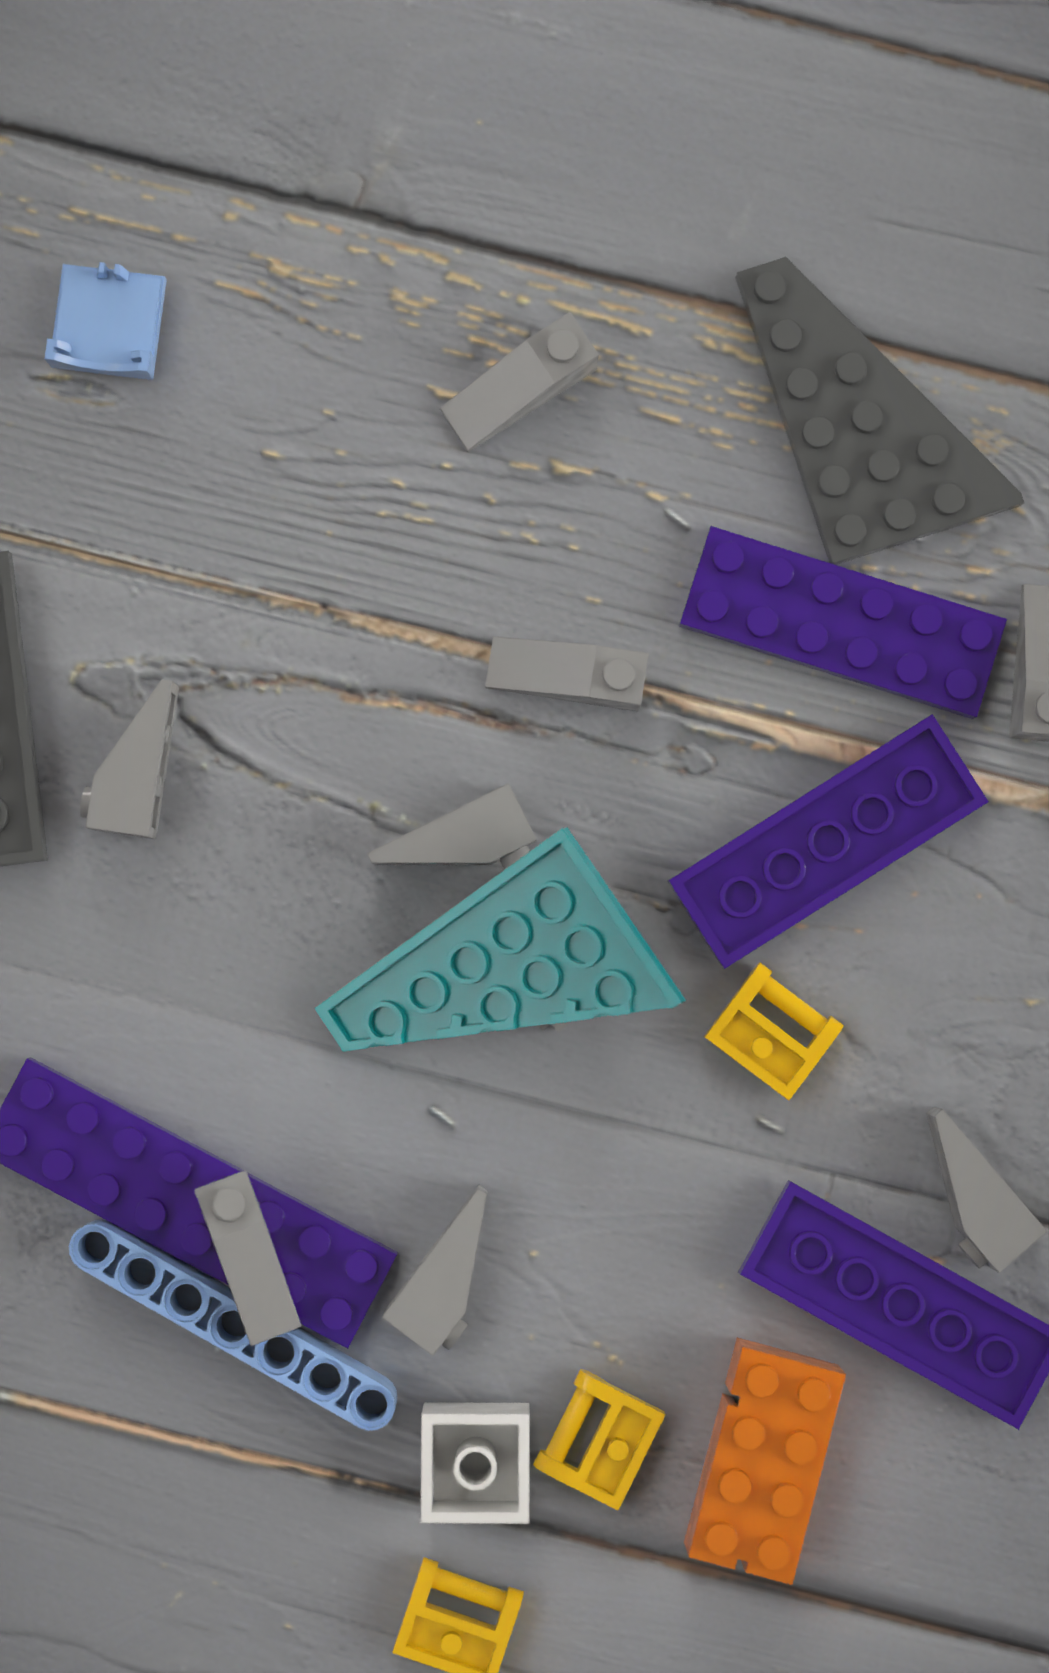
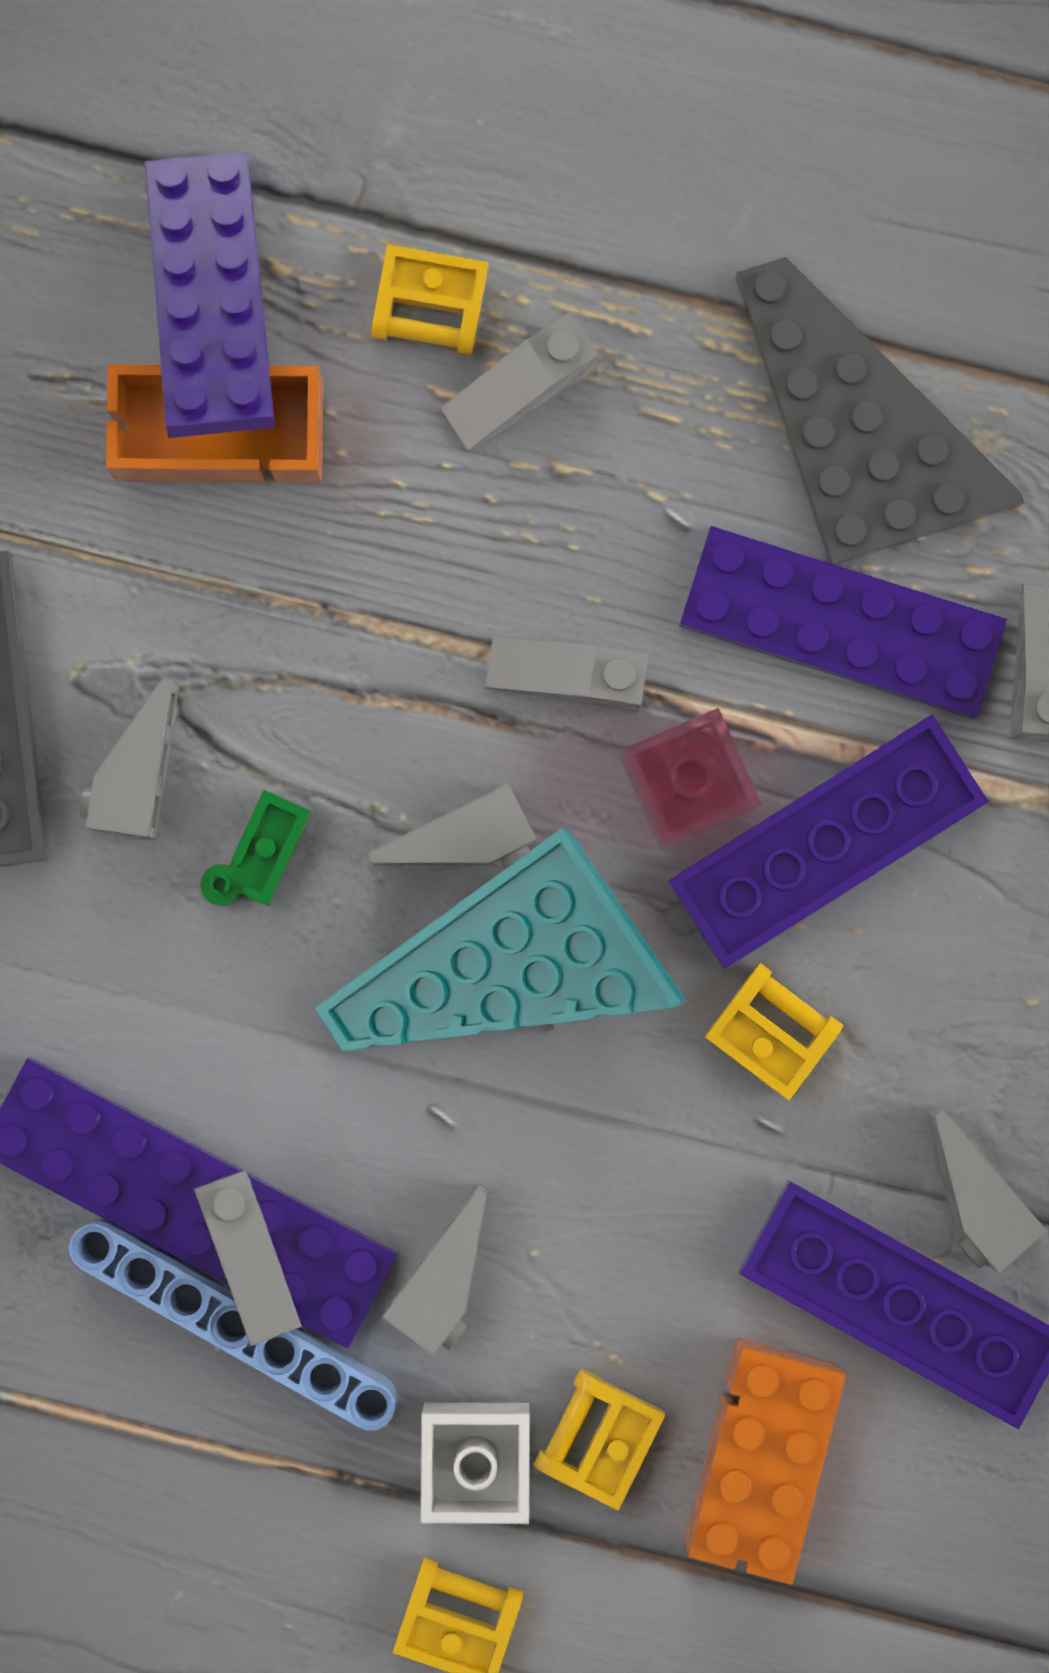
light blue piece [44,262,167,380] -> none
none -> orange piece [106,364,324,483]
none -> dark purple plate [145,151,275,438]
none -> green hinge [200,789,313,907]
none -> yellow plate [371,244,489,357]
none -> clear pink brick [619,708,761,850]

